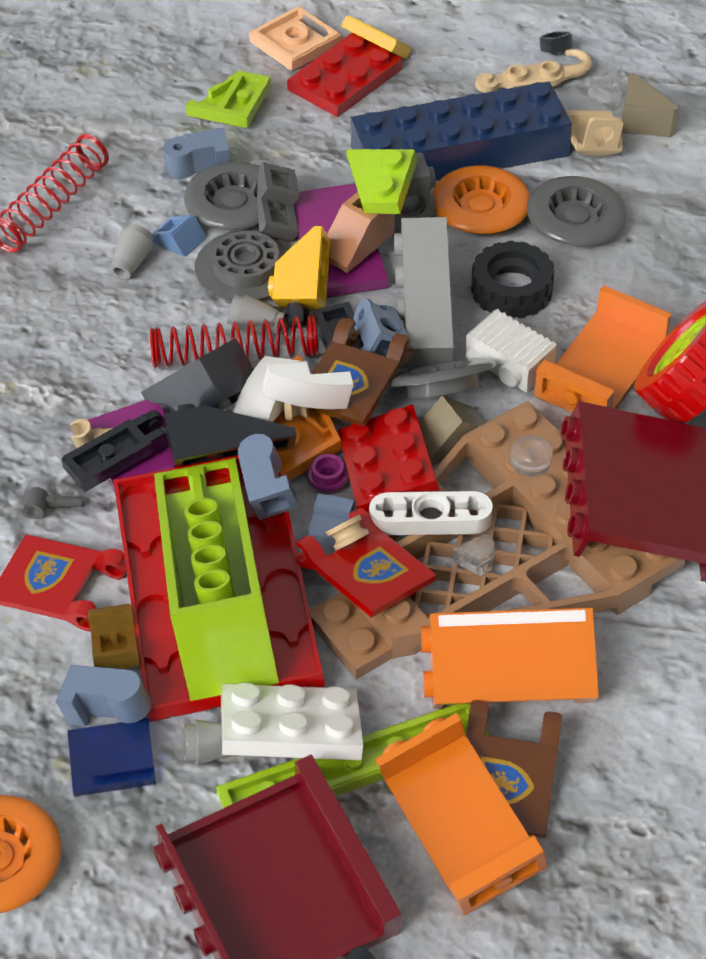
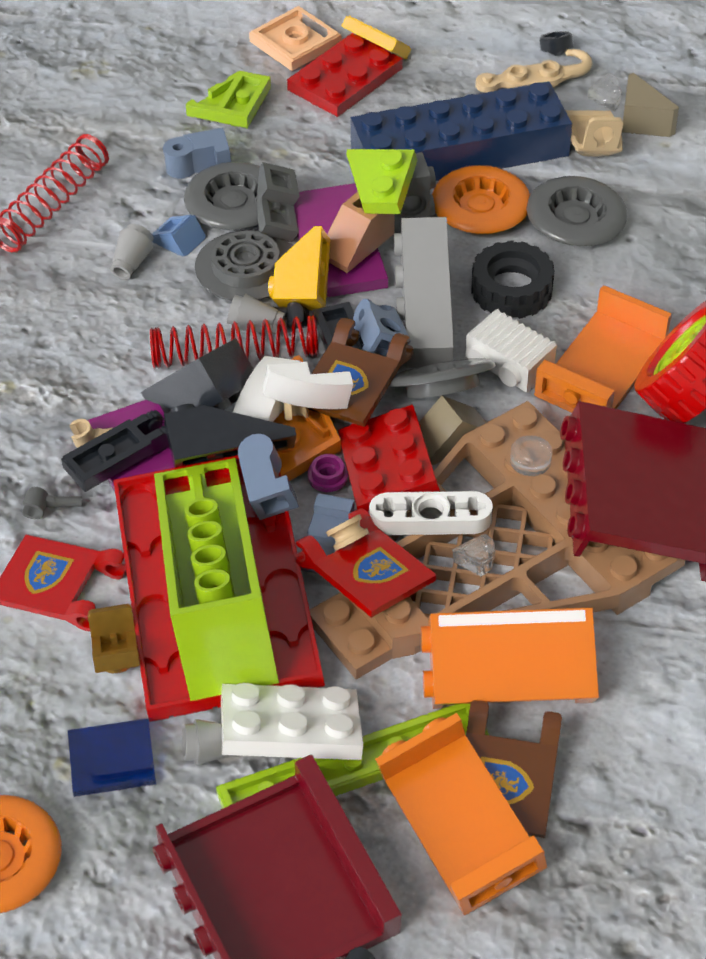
sand blue leg [55,665,152,726] -> none

